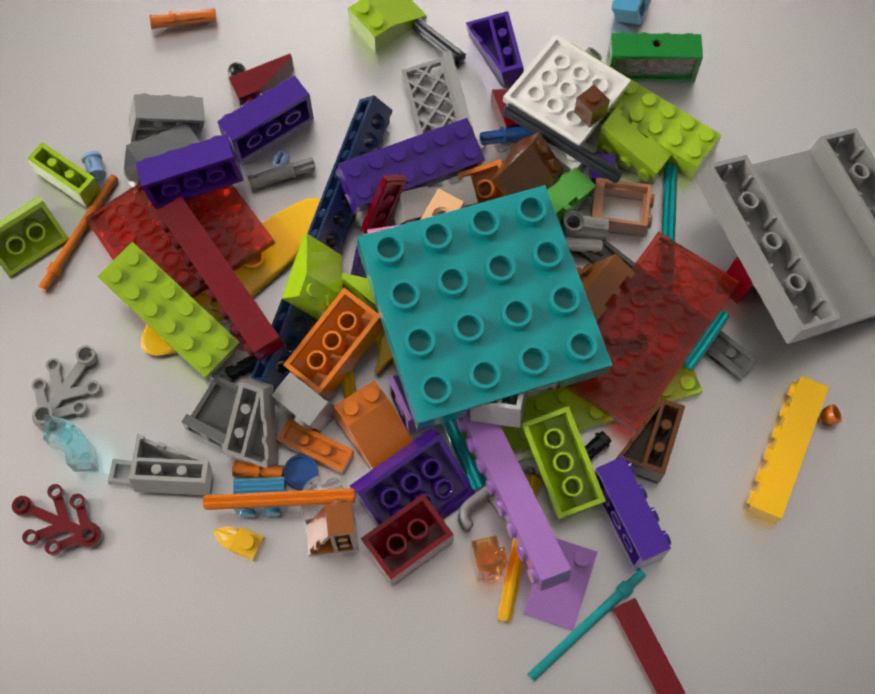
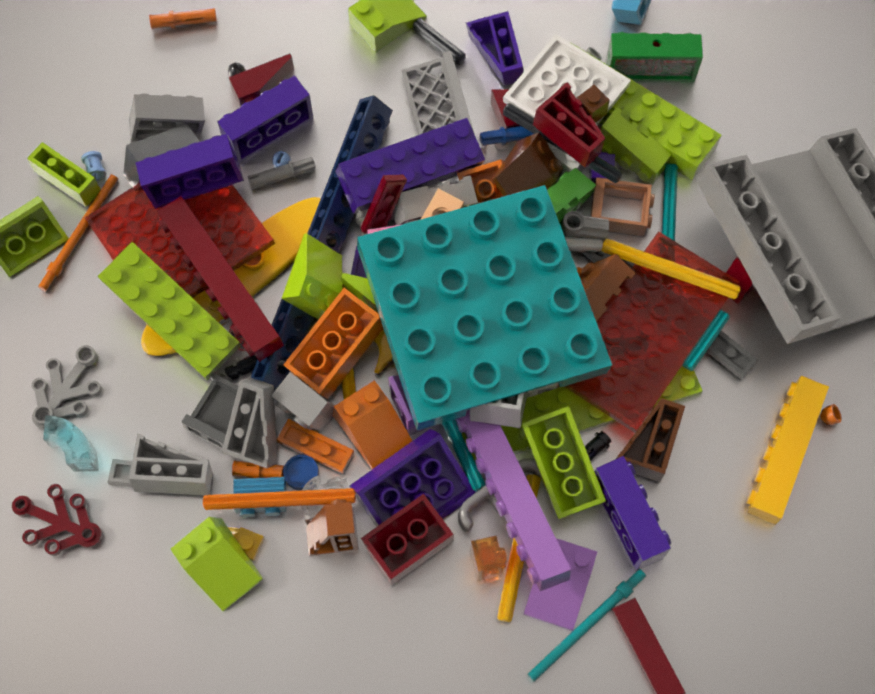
none -> lime slope [170,517,263,611]
none -> dark red wedge [533,82,605,168]
none -> yellow axle [602,239,741,299]

